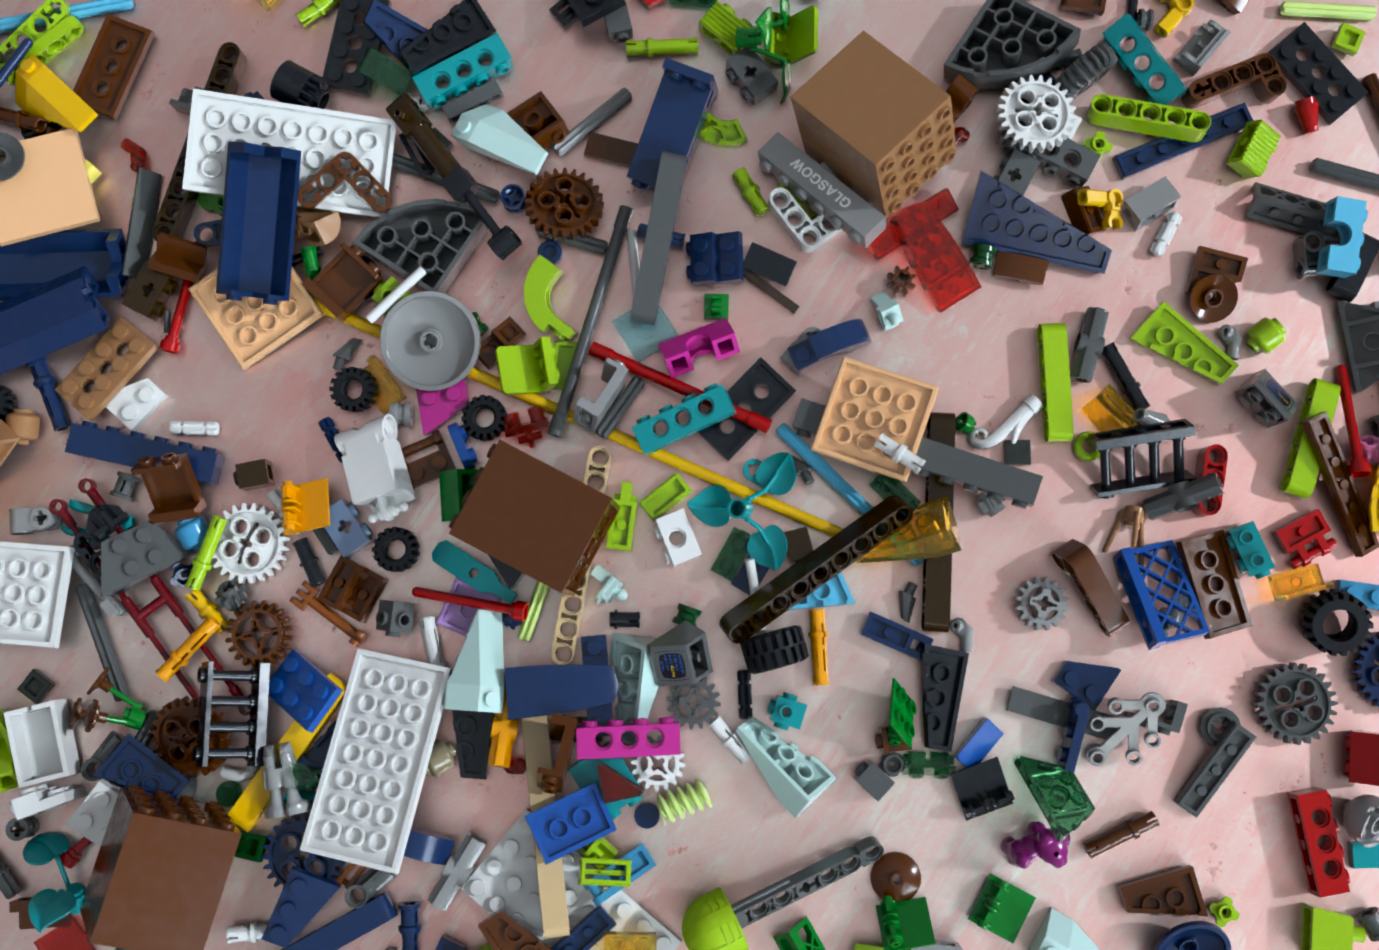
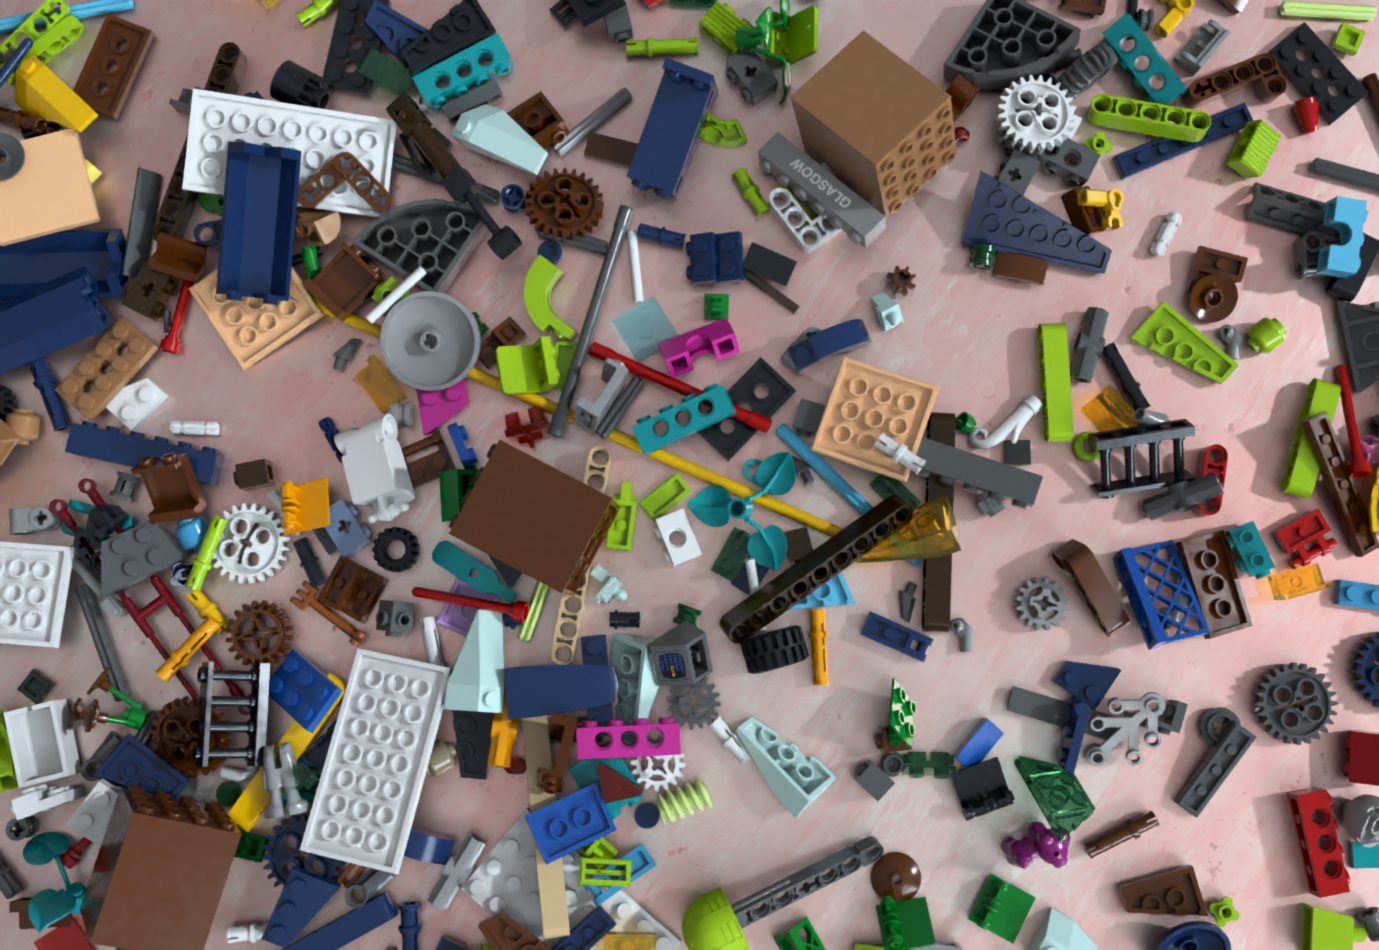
clear red arm [121,138,147,172] -> none
dark grey gear [215,580,248,611] -> none
black tyre [329,367,379,412] -> none
black tyre [461,395,508,441] -> none
dark grey beam [630,151,688,325] -> none
black axle [737,670,753,719] -> none
teal brick [767,692,807,731] -> none
clear red slope [868,188,981,312] -> none
black wing [920,643,969,752] -> none
medium nougat plant [1103,505,1146,567] -> none
light grey hinge [1123,176,1181,231] -> none
dark grey slope [1235,369,1299,428] -> none
black tyre [1299,589,1374,656] -> none

